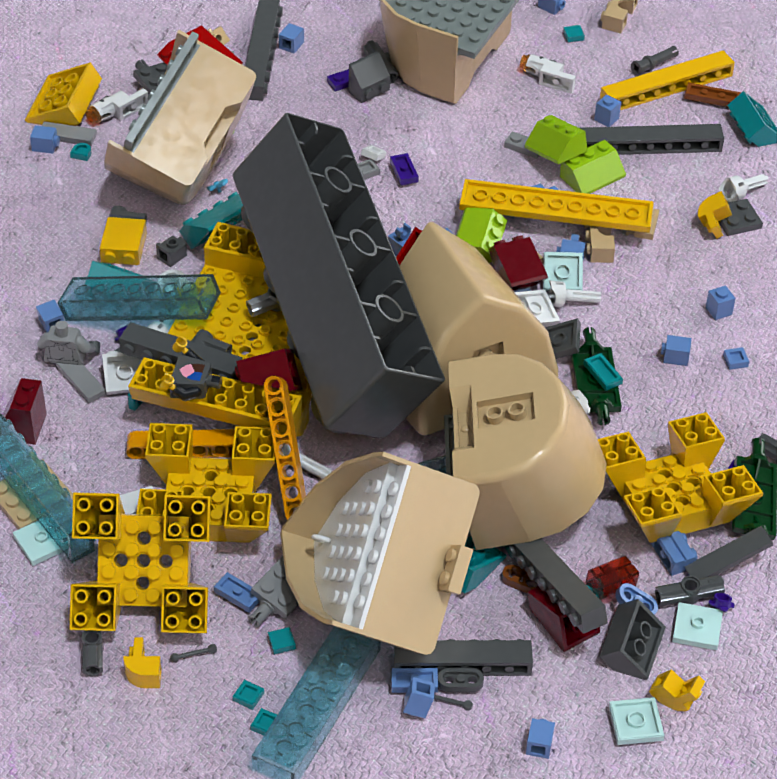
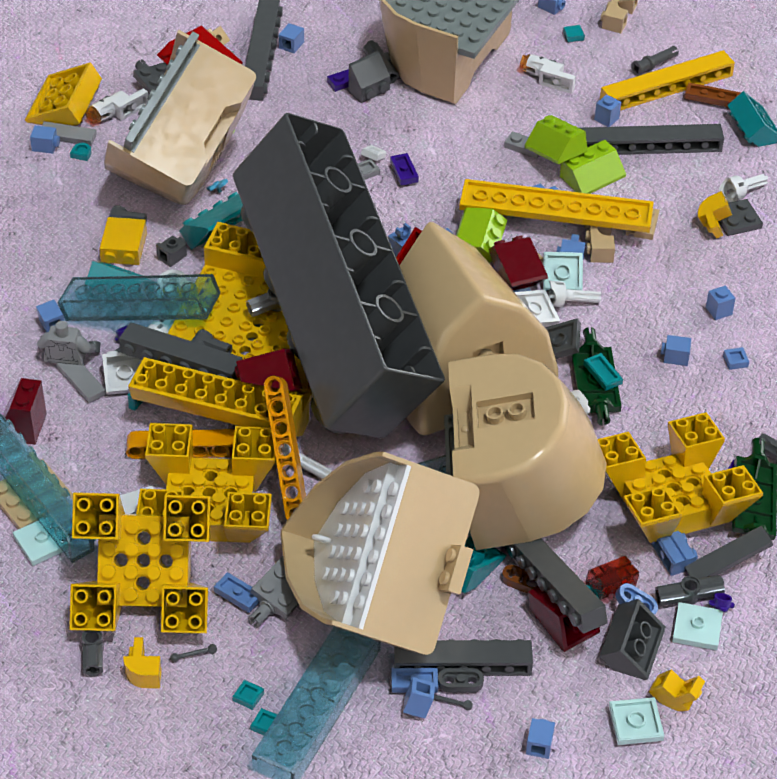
torso [160,336,222,401] -> none
teal tile [268,627,296,655] -> none

